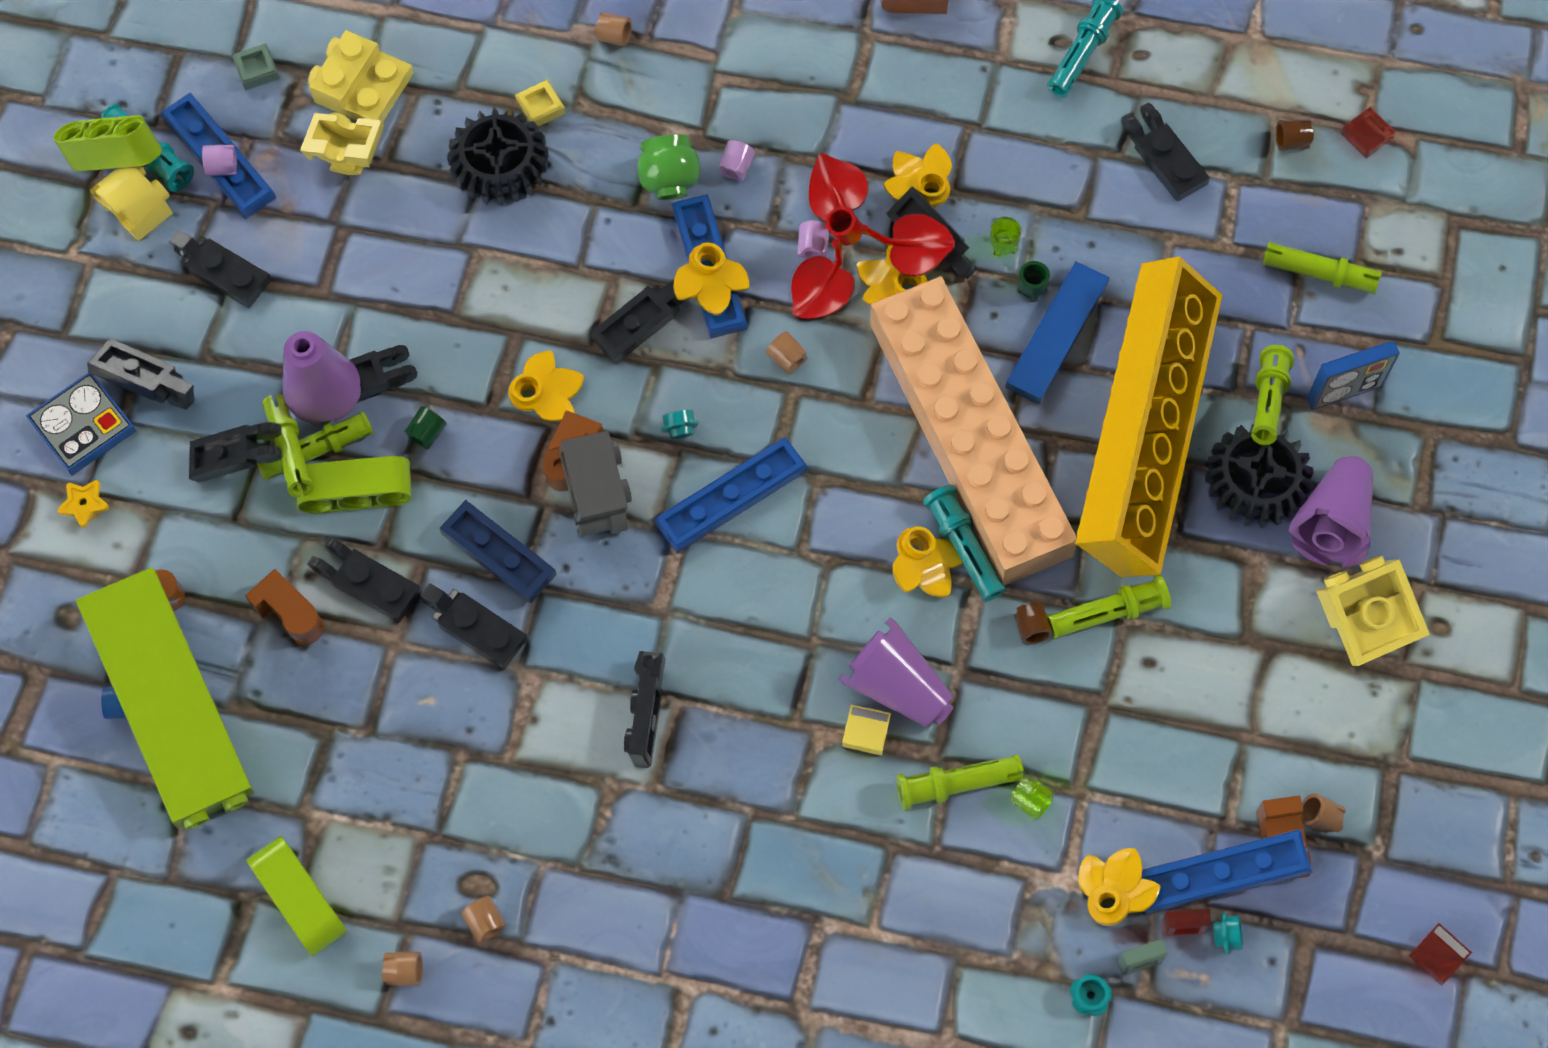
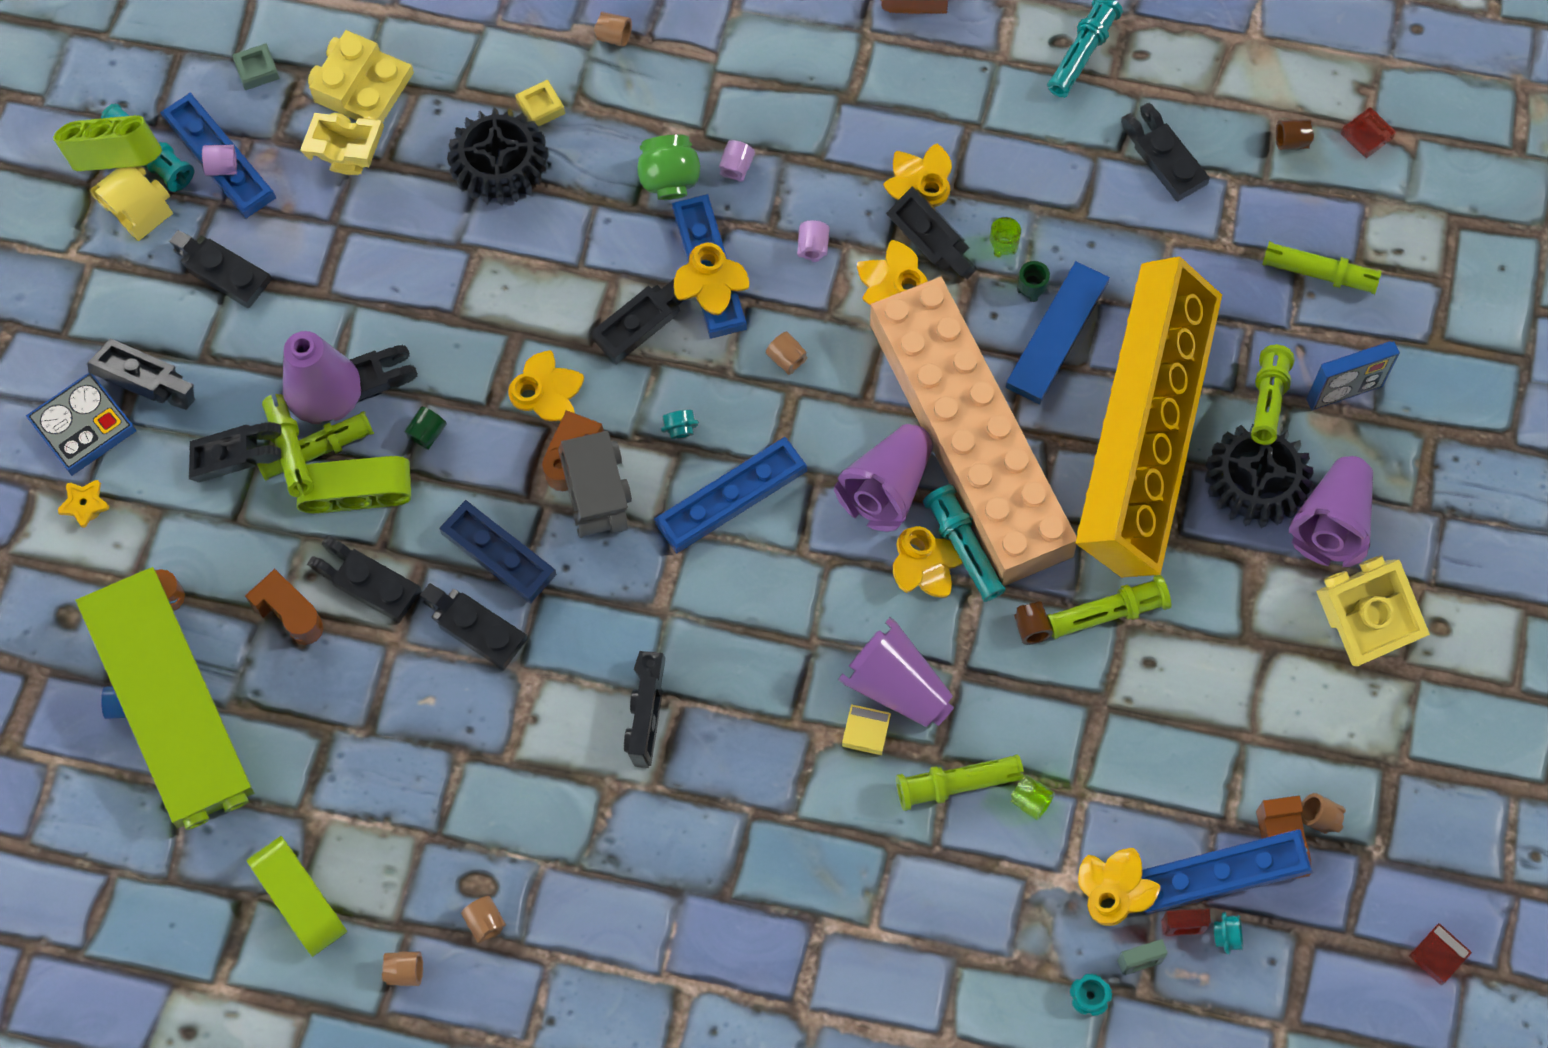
red plant [791,153,955,319] -> none
none -> medium lavender cone [834,424,933,532]

